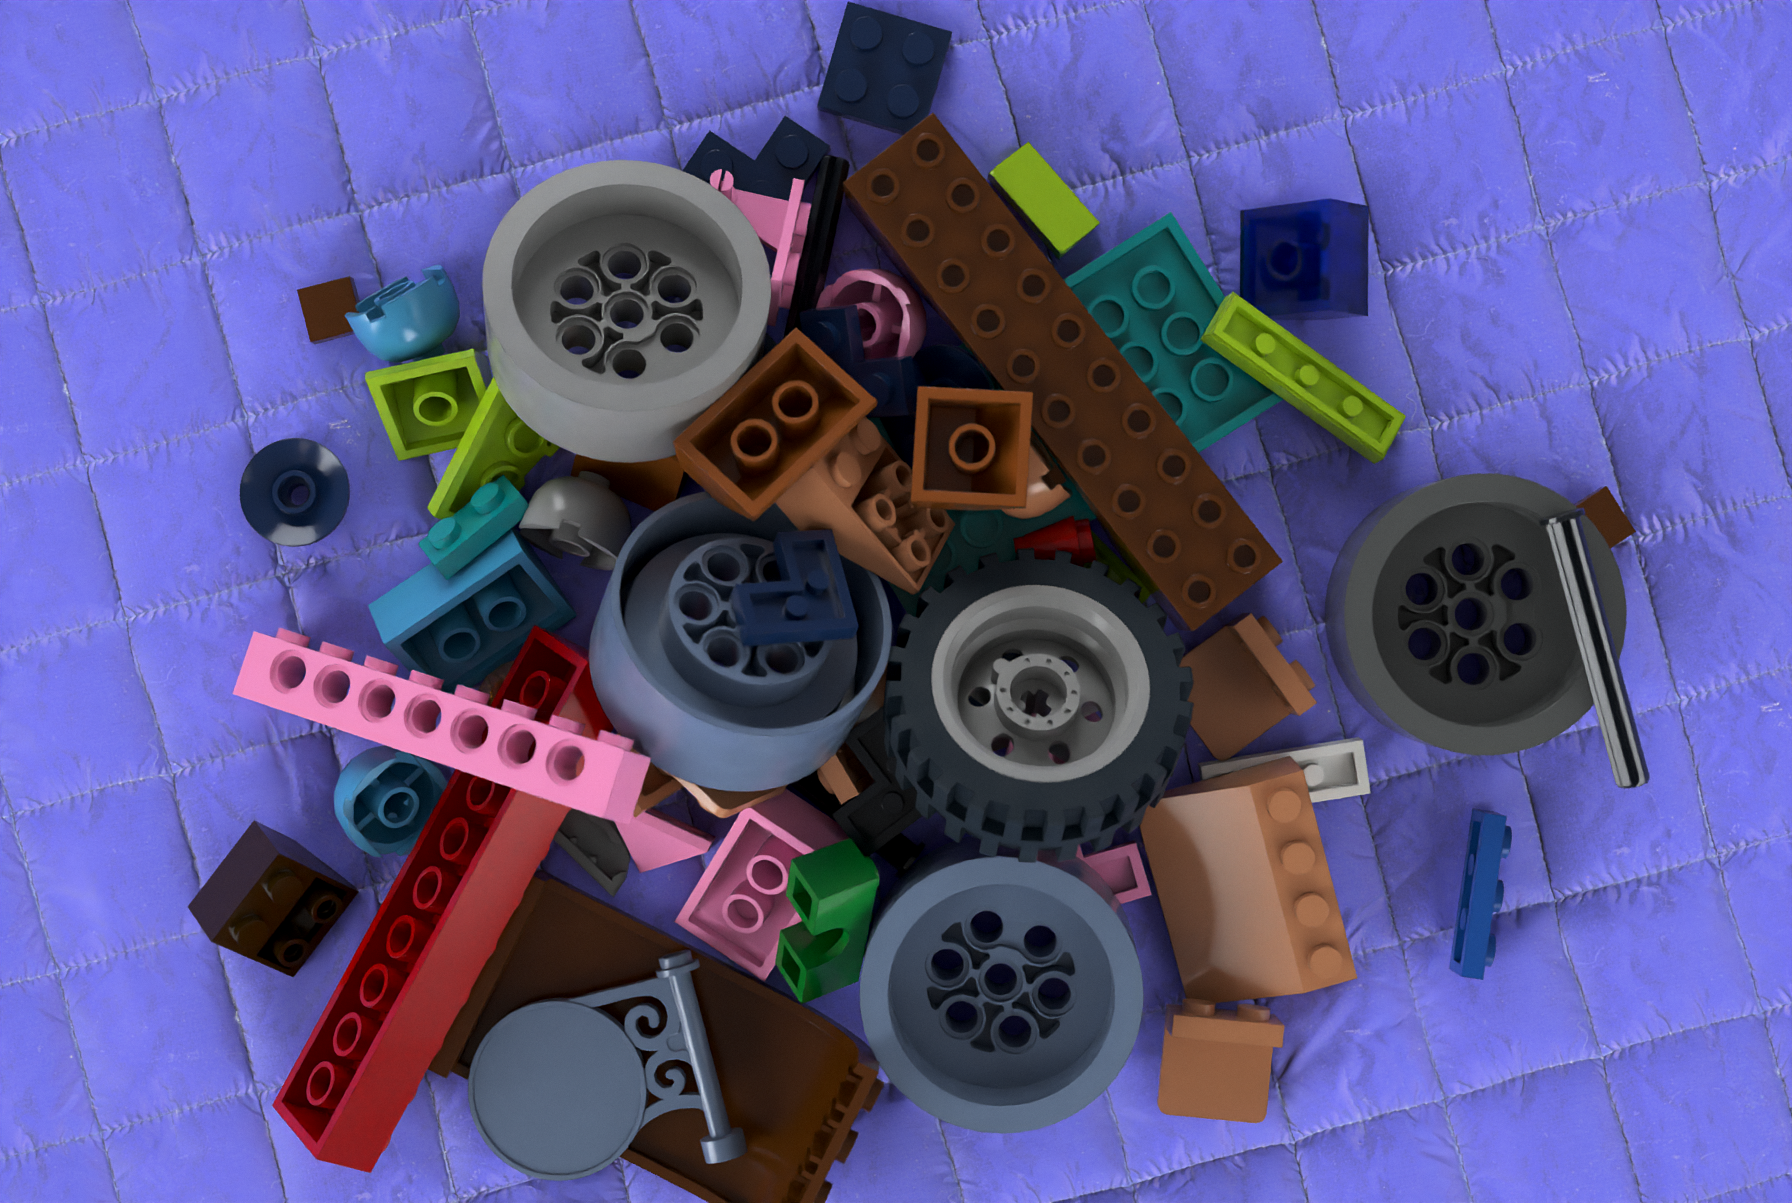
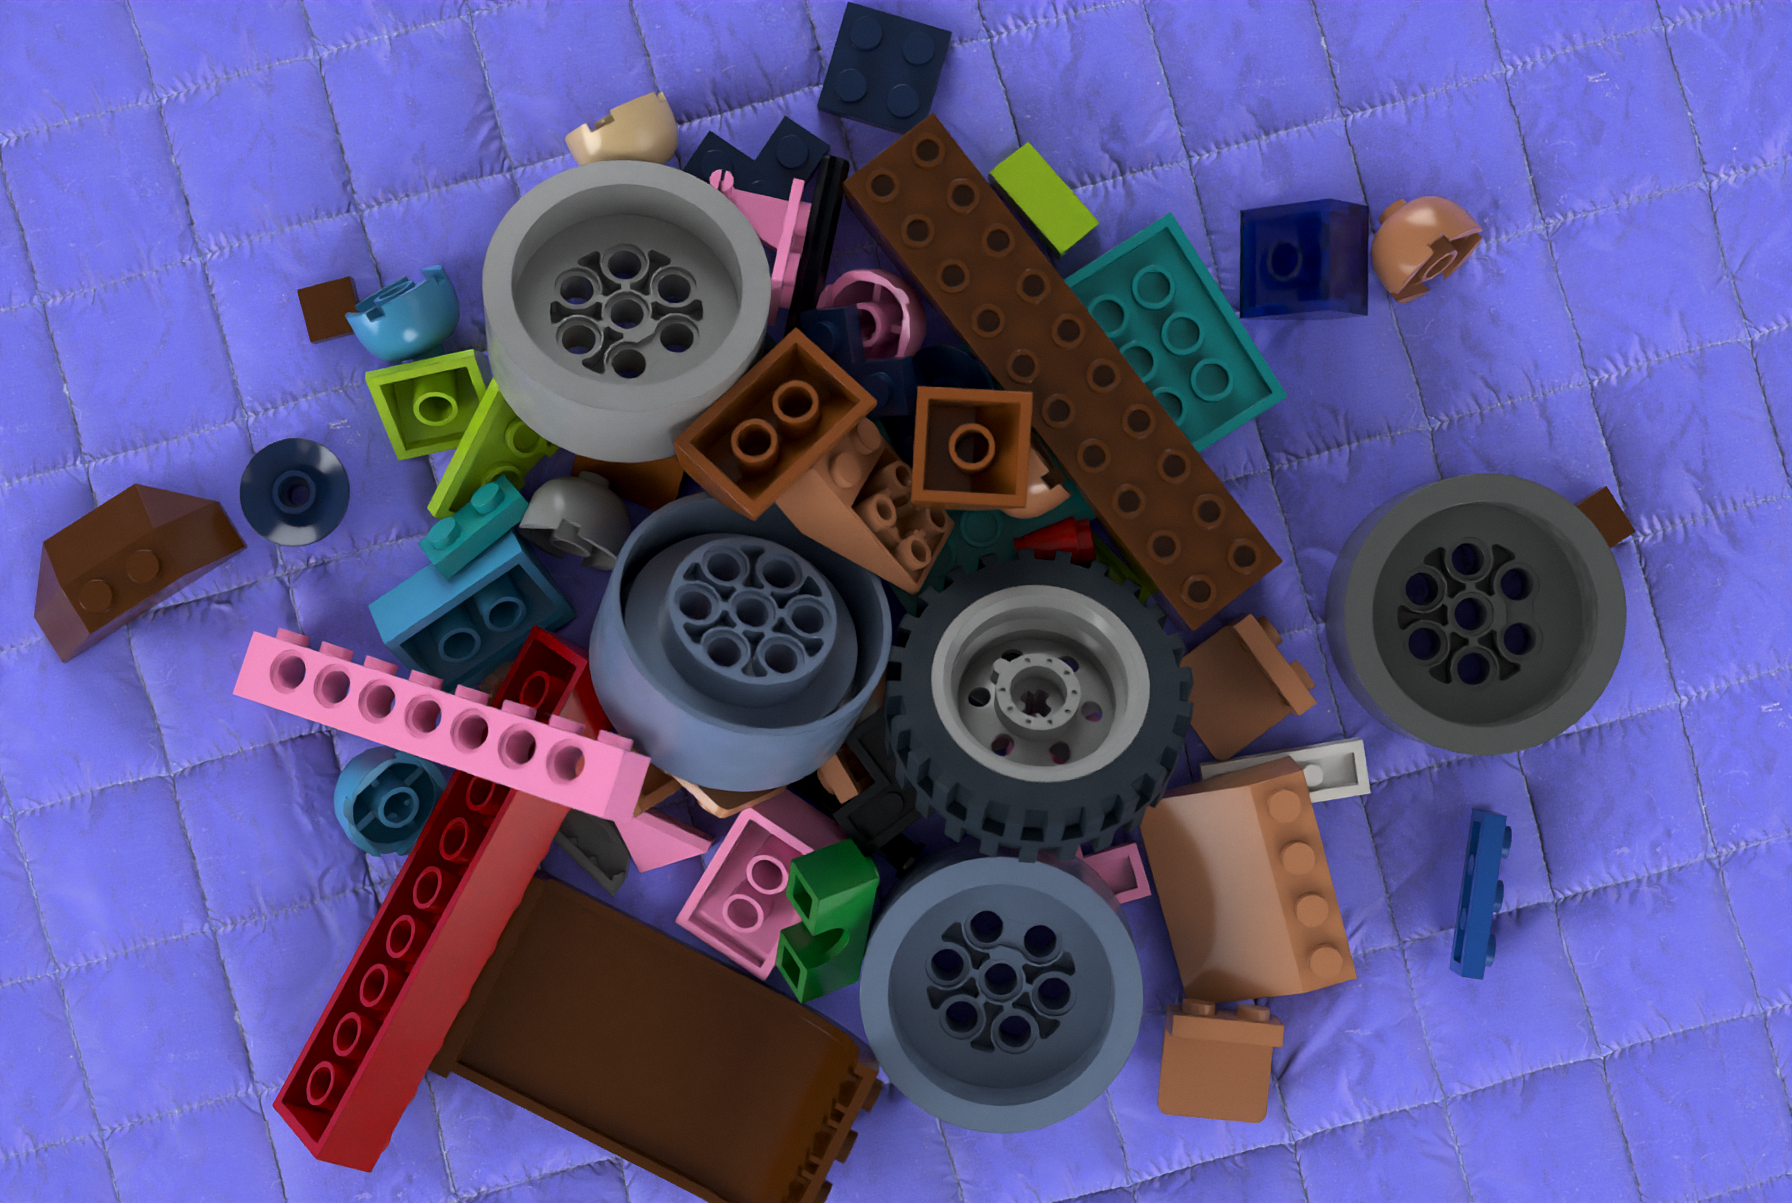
dark brown slope [188,820,359,977] -> none
sand blue piece [468,950,748,1181] -> none
dark blue plate [730,529,859,646] -> none
lime tile [1200,292,1406,464] -> none
axle [1538,508,1650,789] -> none
none -> reddish brown wedge [34,484,248,663]
none -> tan cylinder [564,91,678,166]
none -> nougat cylinder [1370,196,1483,304]

